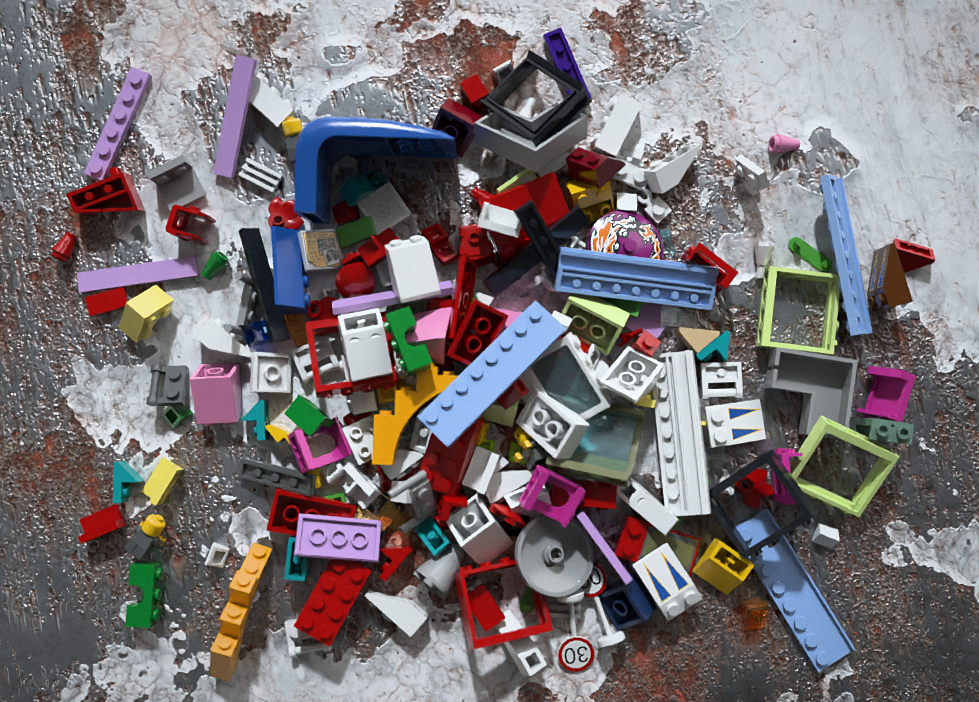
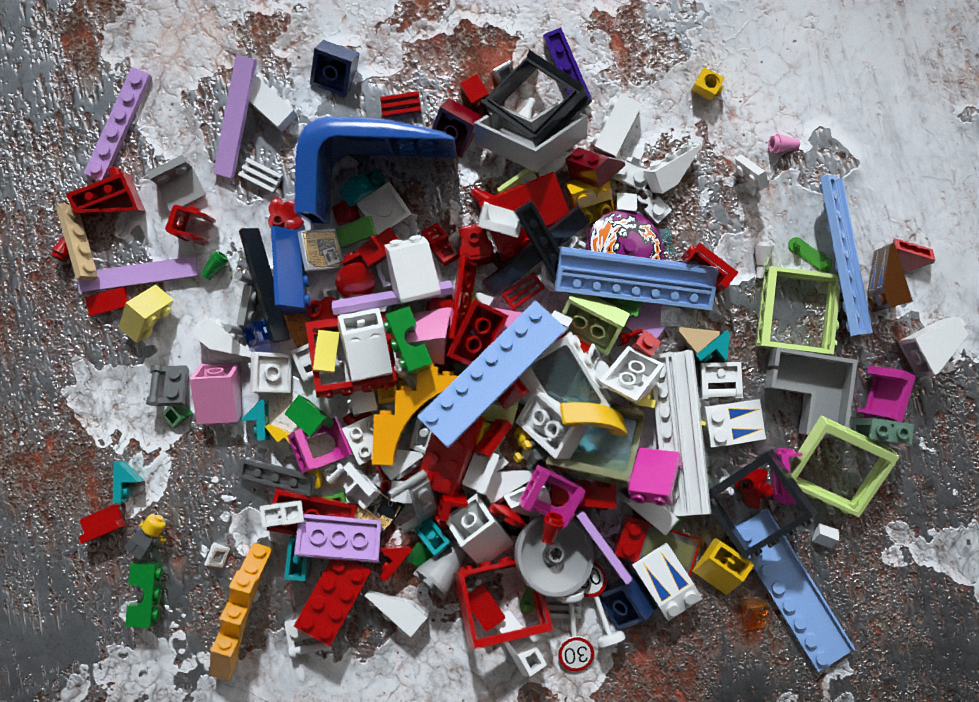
light yellow panel [141,457,184,506] -> none
piece [282,116,303,162] -> none
clear orange slope [375,499,418,540] -> none
lime tile [508,441,527,464] -> none
none -> tan plate [56,203,98,281]
none -> white slope [260,501,304,528]
none -> dark blue slope [310,40,360,97]
none -> light yellow tile [313,330,339,373]
none -> red tile [380,91,422,118]
none -> green slope [406,541,433,567]
none -> red tile [473,419,512,458]
none -> red tile [501,272,545,311]
none -> red cone [542,512,564,545]
none -> yellow slope [559,403,628,437]
none -> dark pink panel [628,448,683,506]
none -> yellow brick [691,67,725,101]
none -> white slope [898,316,969,377]

